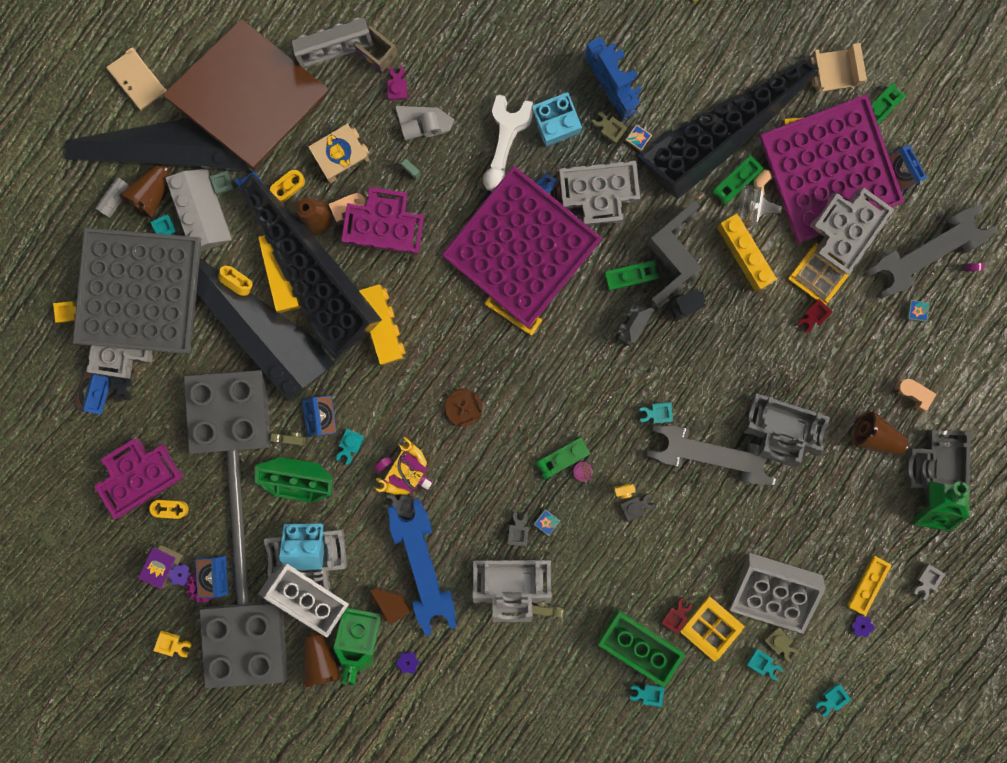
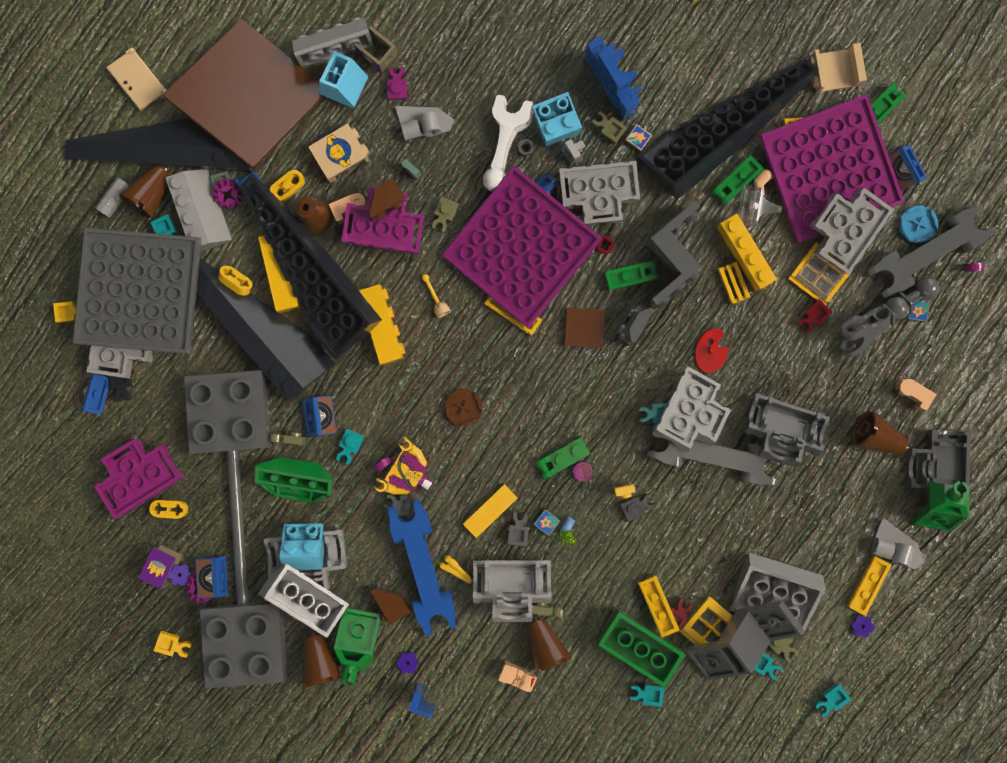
black arch [667,288,706,322] -> none
light grey plate [912,563,946,600] -> none
none -> magenta gear [212,179,243,209]
none -> medium azure slope [318,51,368,108]
none -> reddish brown slope [370,178,405,221]
none -> blue panel [409,683,435,718]
none -> hinge [422,274,451,318]
none -> olive plate [432,196,459,233]
none -> yellow piece [439,555,473,584]
none -> yellow tile [463,484,518,538]
none -> light nougat leg [498,660,537,692]
none -> dark grey axle [517,139,534,157]
none -> reddish brown cone [527,616,572,674]
none -> arm [560,516,576,546]
none -> light grey tile [561,139,586,165]
none -> reddish brown tile [564,308,605,349]
none -> dark red bush [596,236,614,254]
none -> yellow tile [638,576,680,638]
none -> light grey piece [652,366,731,453]
none -> dark grey bracket [686,600,804,680]
none -> red piece [695,329,729,373]
none -> yellow tile [717,262,750,305]
none -> dark grey piece [841,277,940,357]
none -> light grey panel [871,519,924,570]
none -> dark azure tile [898,205,938,244]

